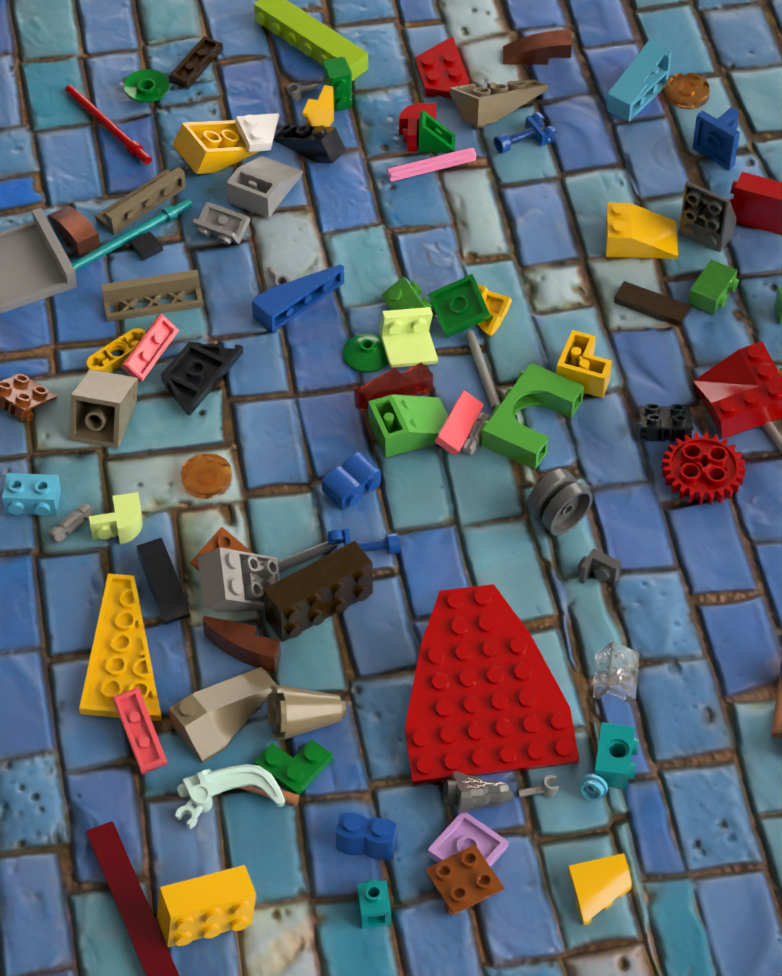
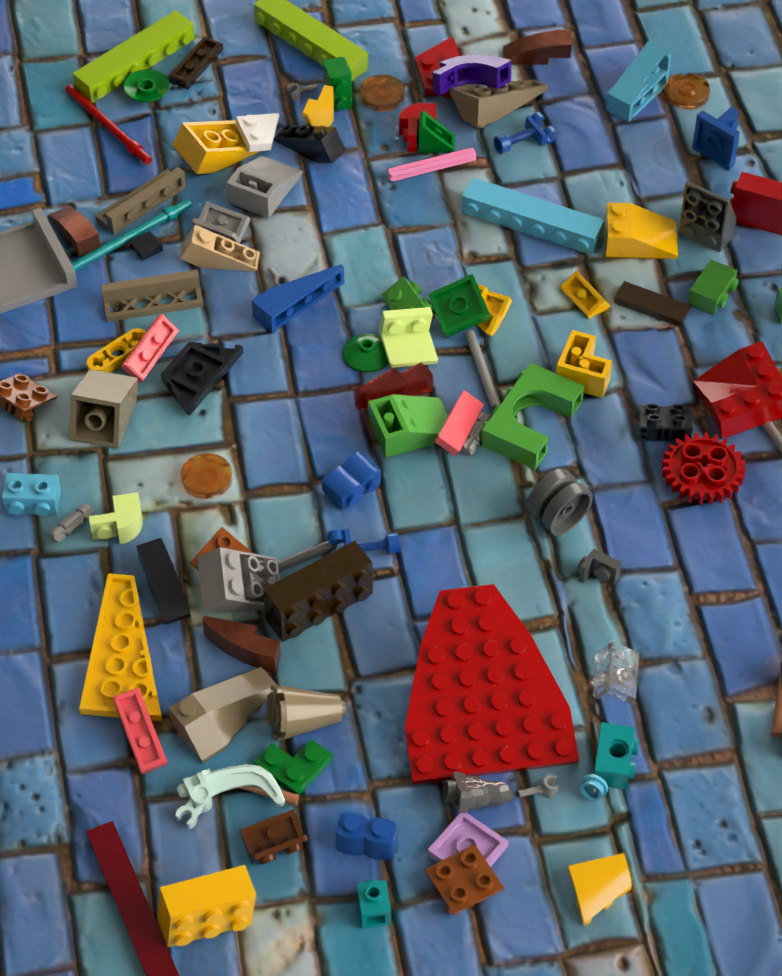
none -> lime brick [72,10,195,103]
none -> tan slope [180,225,260,272]
none -> reddish brown bracket [239,809,308,865]
none -> clear orange tile [360,75,405,111]
none -> dark purple arch [432,55,511,95]
none -> medium azure brick [461,177,605,255]
none -> yellow slope [559,270,611,319]

